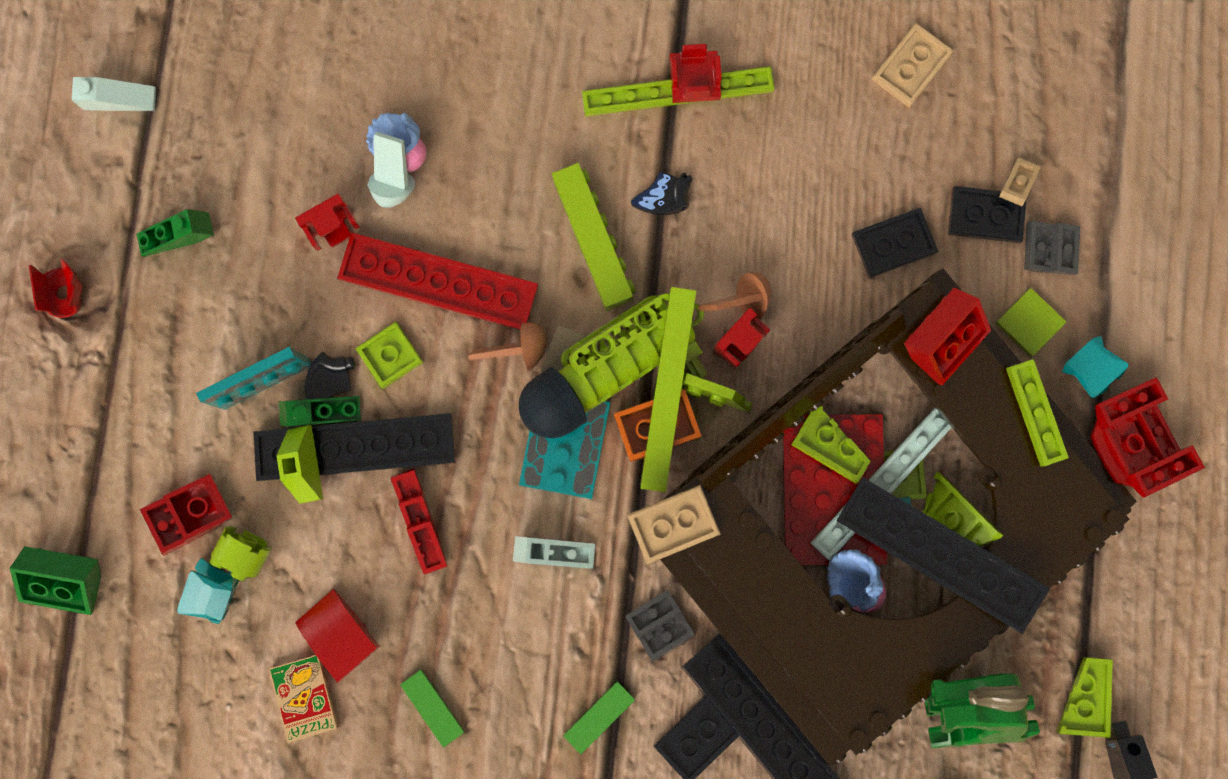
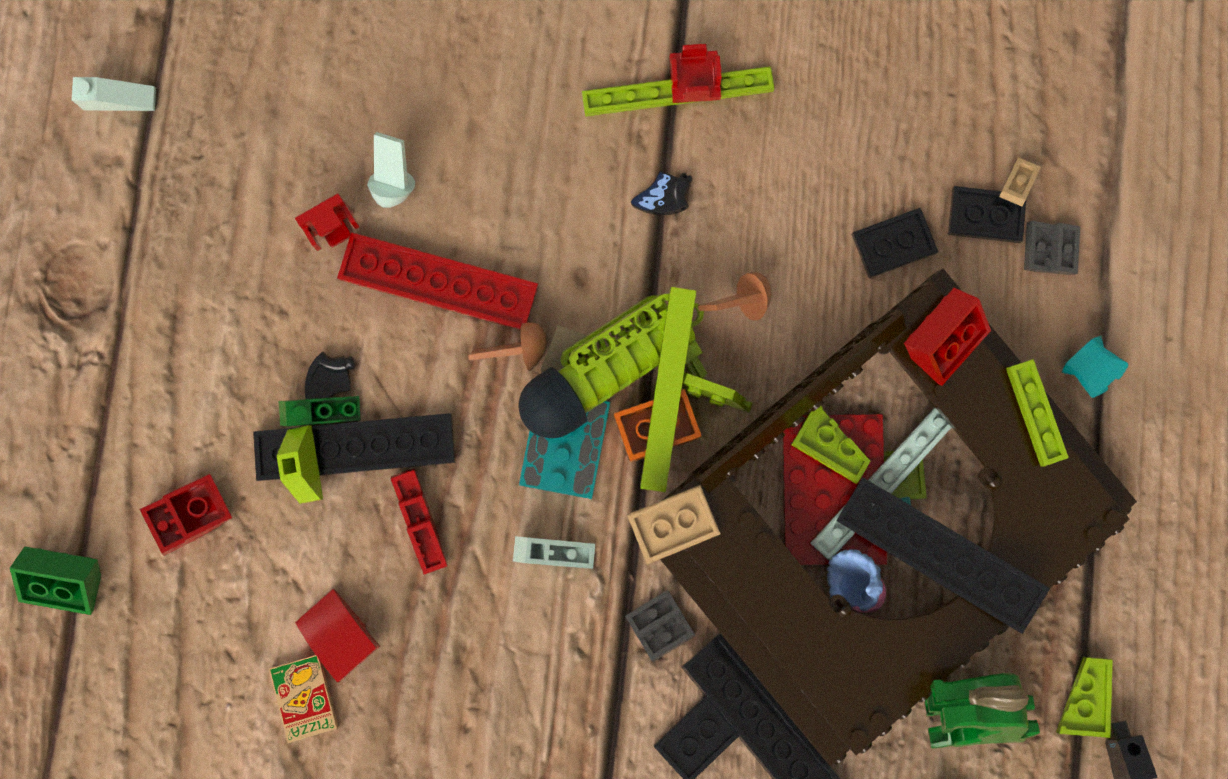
red piece [29,259,83,318] -> none
green slope [136,209,214,257] -> none
piece [177,558,239,624] -> none
teal plate [196,347,312,410] -> none
lime brick [209,526,272,581] -> none
lime tile [355,322,424,389] -> none
light blue hair [366,113,427,173] -> none
bright green tile [400,669,465,748] -> none
lime brick [551,163,636,311] -> none
bright green tile [563,681,635,754] -> none
red panel [713,308,770,370] -> none
tan tile [871,23,954,108] -> none
lime wing [922,472,1003,546] -> none
lime tile [995,288,1066,357] -> none
red slope [1090,377,1205,498] -> none

